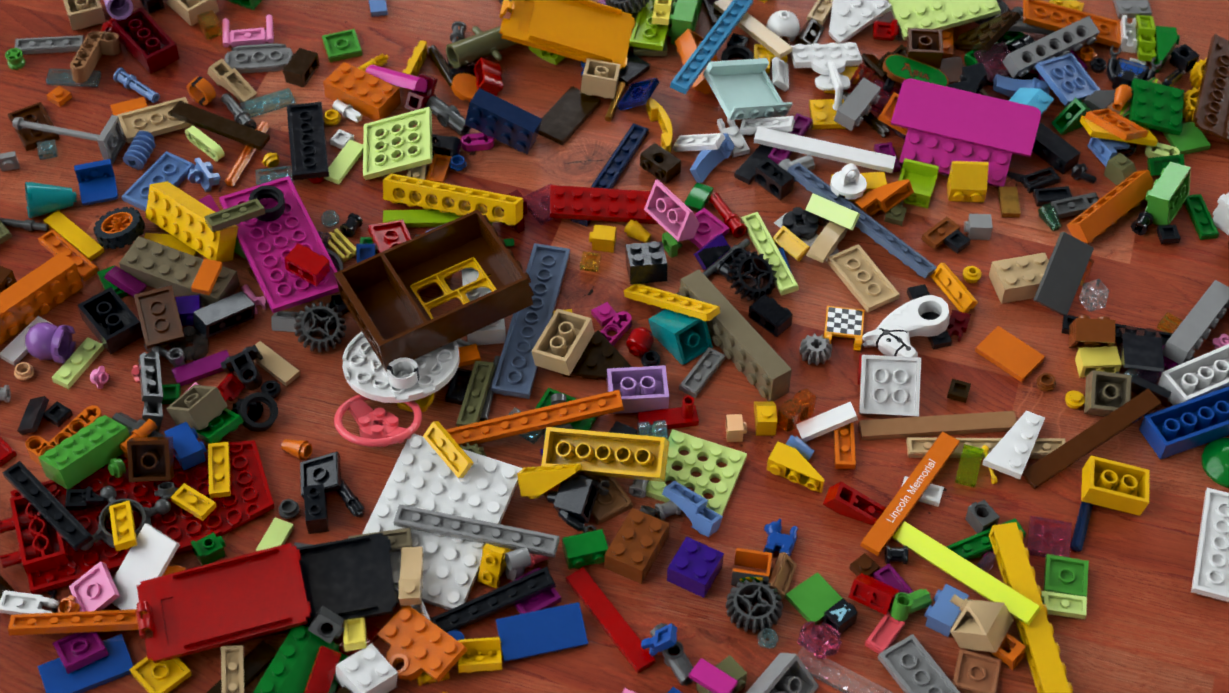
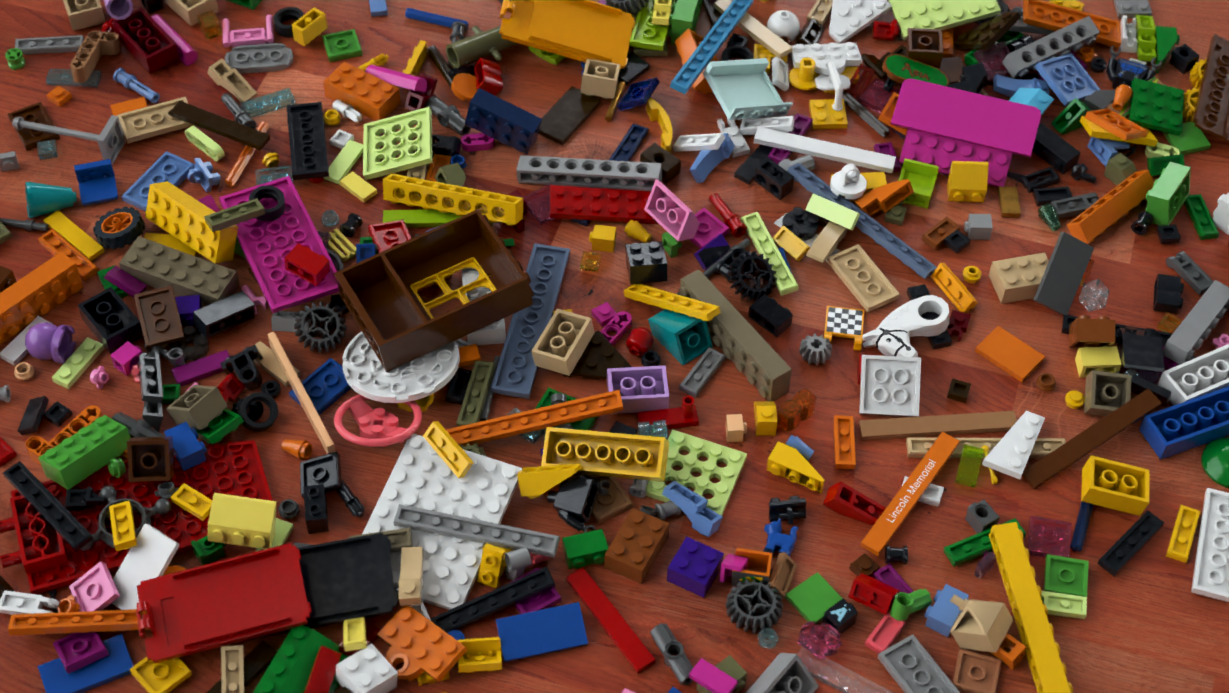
orange pin [119,419,158,454] -> none
medium blue piece [123,131,156,170] -> none
orange piece [186,76,216,106] -> none
orange tile [191,258,223,295] -> none
yellow plate [208,442,231,498] -> none
dark brown brick [283,48,319,87] -> none
dark grey brick [308,605,344,644] -> none
white piece [387,358,420,389] -> none
blue plate [641,623,677,656] -> none
green slope [684,183,714,212] -> none
white tile [796,402,858,442] -> none
light grey brick [834,77,881,131] -> none
neon yellow tile [892,521,1041,626] -> none
black axle [1162,68,1185,87] -> none
none -> dark pink brick [110,341,143,376]
none -> dark pink brick [150,15,198,66]
none -> light yellow slope [208,493,277,549]
none -> light nougat tile [267,331,336,454]
none -> black tyre [273,7,304,38]
none -> blue tile [289,358,351,415]
none -> yellow brick [292,7,328,46]
none -> light yellow tile [339,171,377,203]
none -> blue axle [405,8,468,31]
none -> olive slope [435,163,466,202]
none -> light grey brick [516,155,662,191]
none -> dark pink panel [720,554,748,583]
none -> black hips [769,495,806,525]
none -> yellow piece [789,57,821,90]
none -> black plate [1098,510,1165,576]
none -> black brick [1153,274,1184,314]
none -> dark grey plate [1166,251,1214,295]
none -> yellow tile [1166,505,1201,563]

